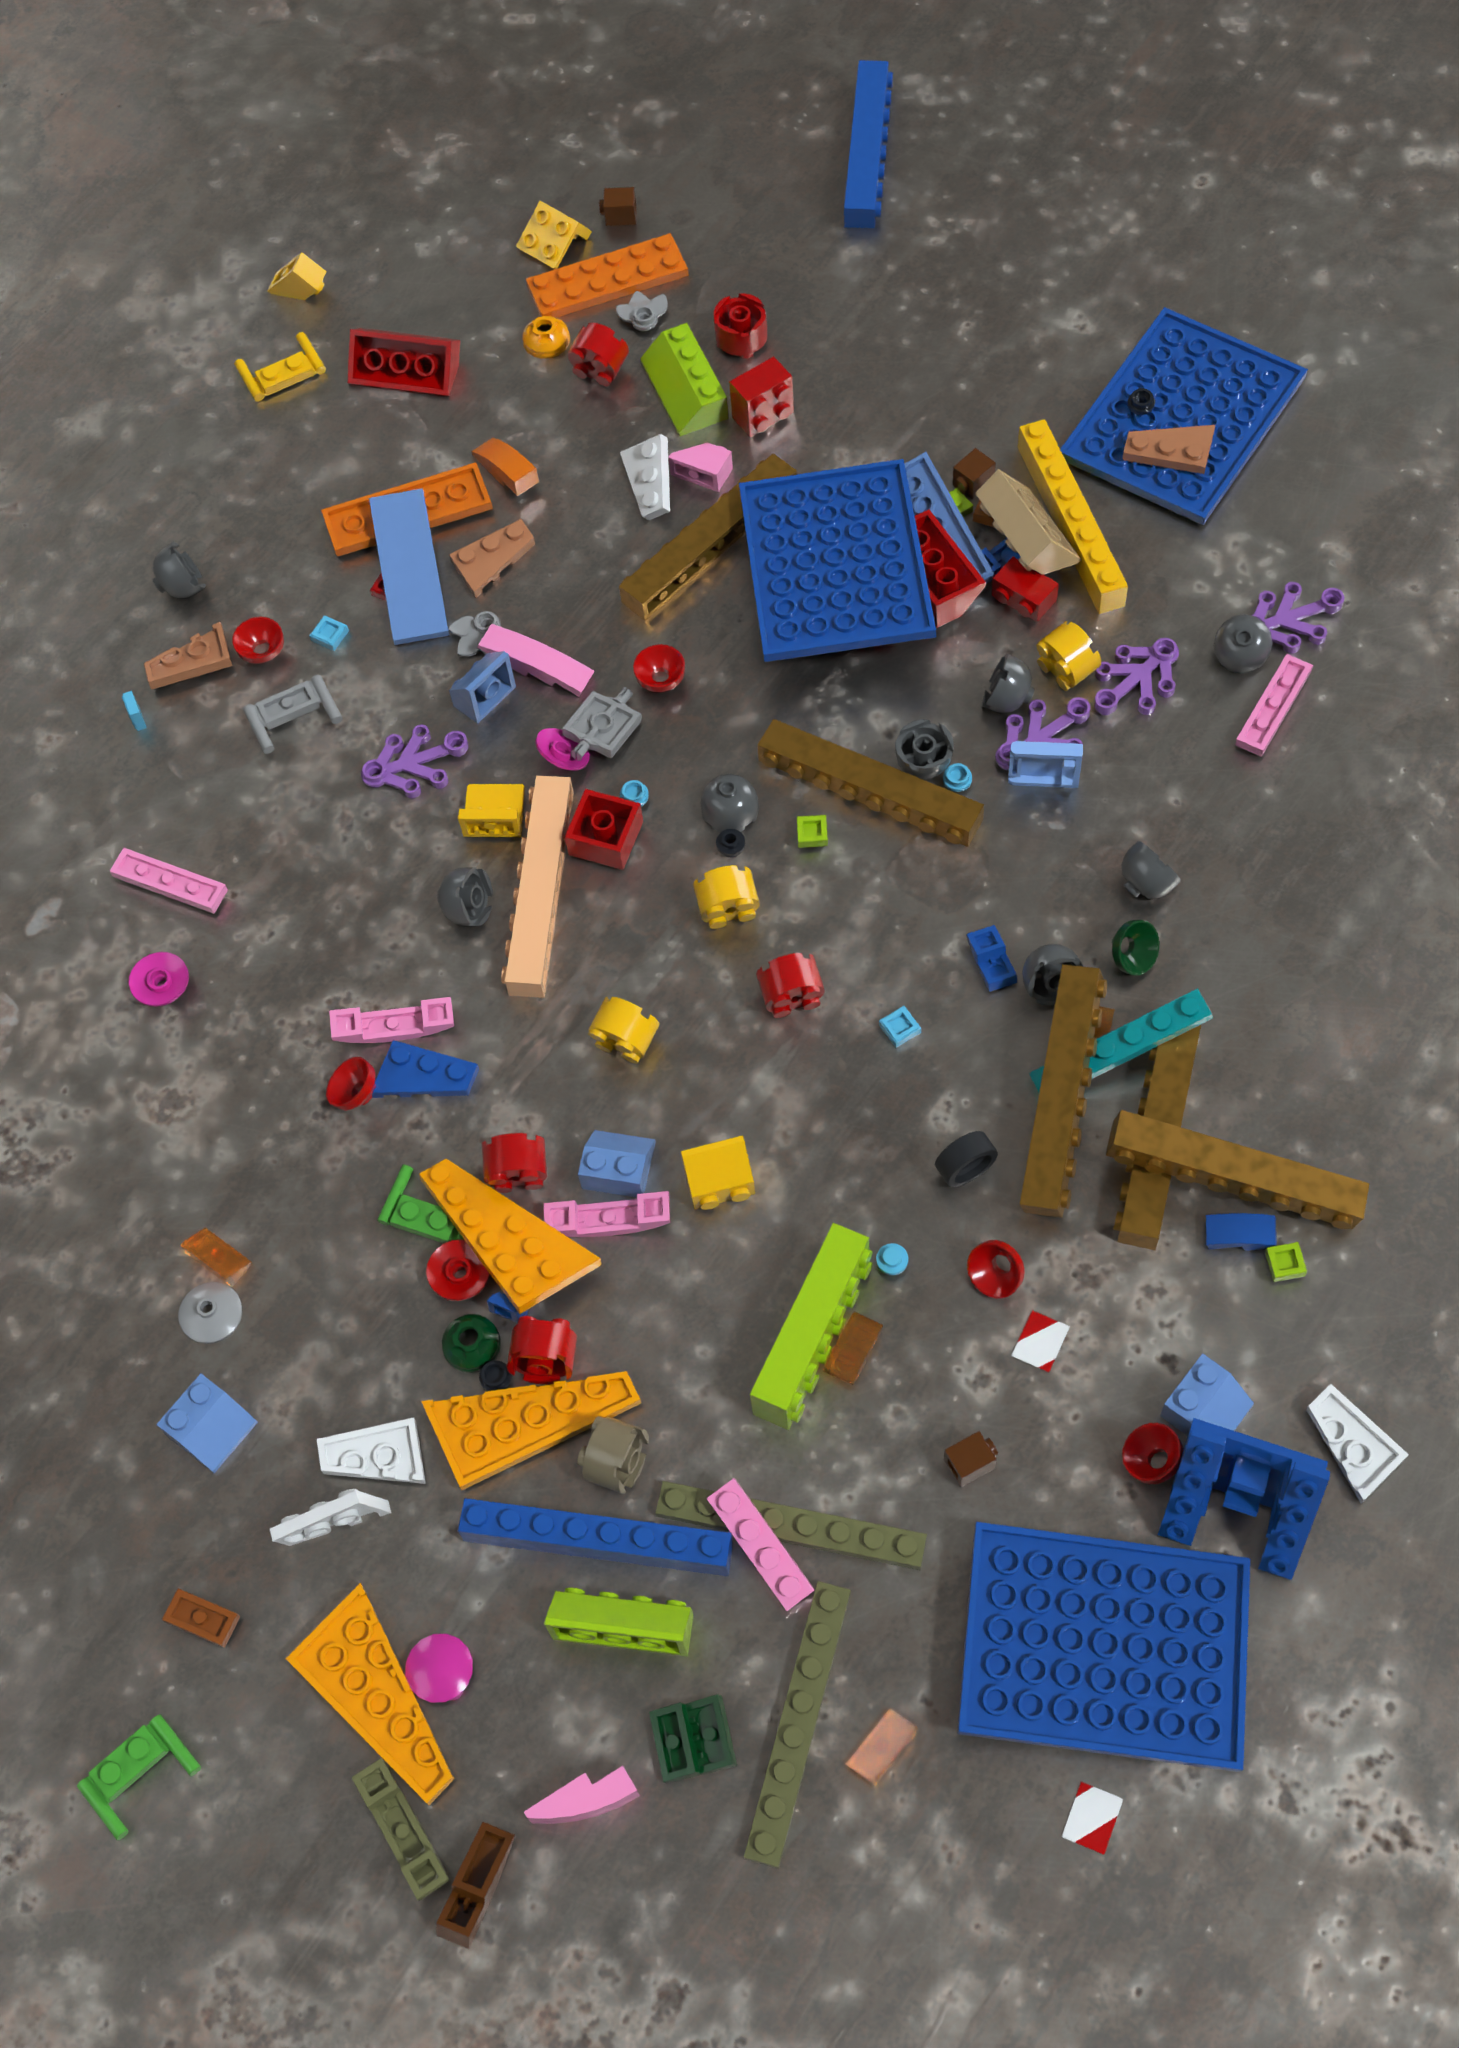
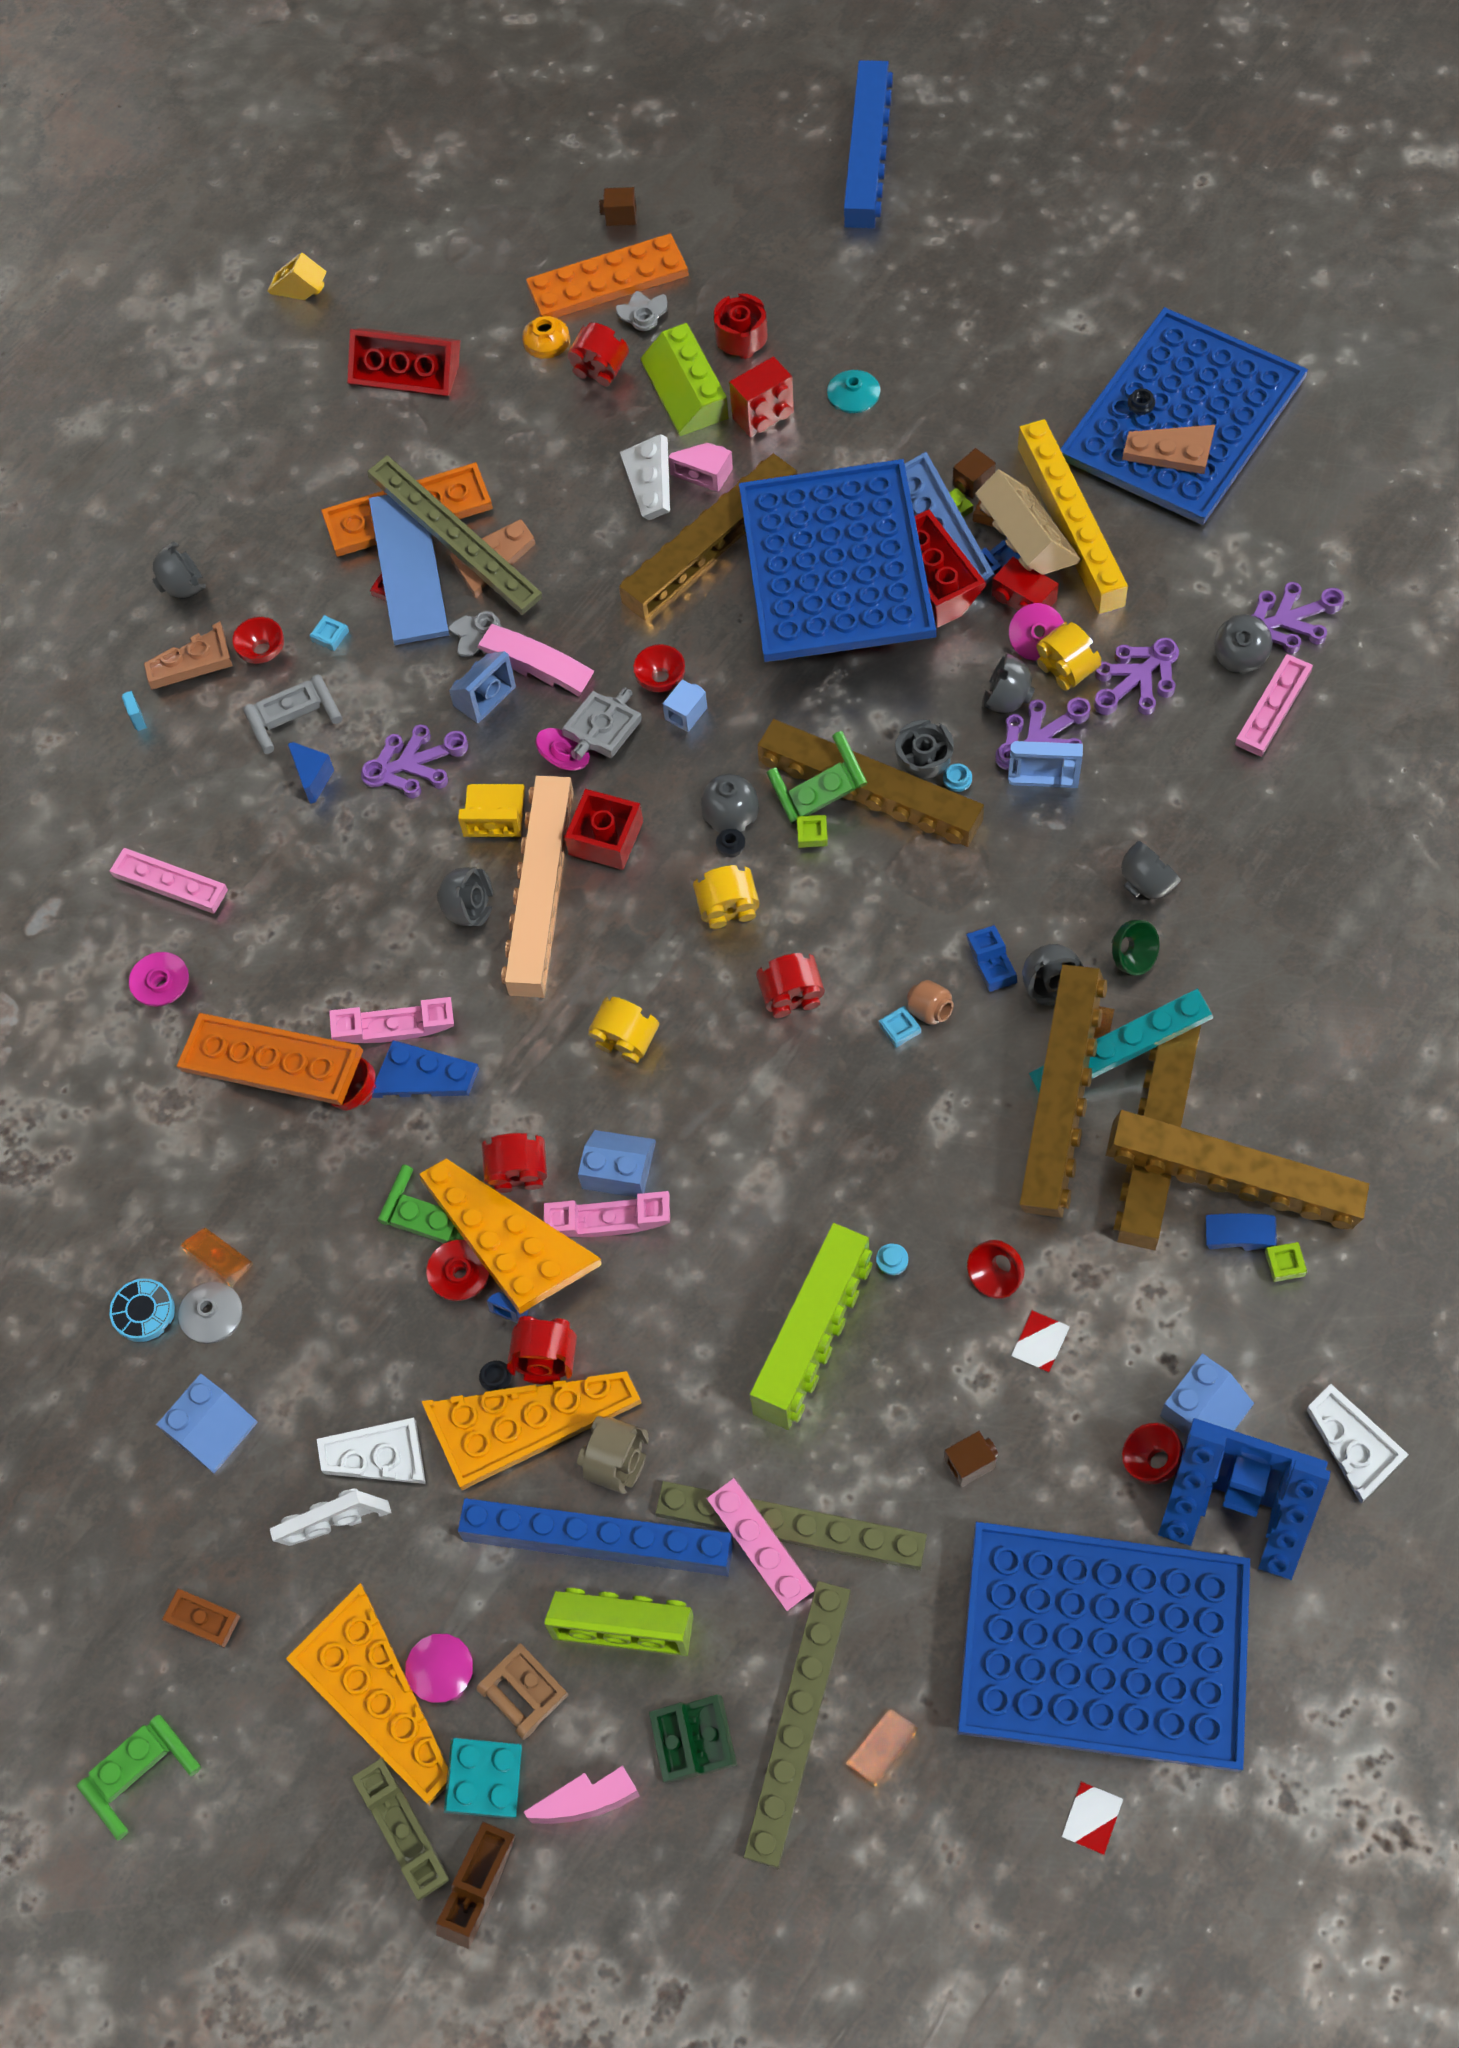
yellow plate [234,332,326,402] -> none
dark green piece [442,1314,501,1373] -> none
orange slope [471,438,539,496] -> none
yellow bracket [516,201,592,269] -> none
medium azure plate [620,780,649,807] -> none
yellow slope [681,1135,755,1210] -> none
clear orange slope [823,1312,883,1385] -> none
black tyre [935,1131,998,1187] -> none
none -> tile [109,1279,175,1342]
none -> orange plate [176,1013,363,1106]
none -> blue slope [288,742,335,804]
none -> olive plate [367,455,542,615]
none -> teal plate [444,1738,522,1819]
none -> medium nougat plate [476,1643,568,1740]
none -> light blue brick [663,679,707,732]
none -> bright green plate [766,731,868,824]
none -> teal dish [827,370,880,413]
none -> nougat head [907,980,954,1025]
none -> dark pink dish [1008,603,1064,661]

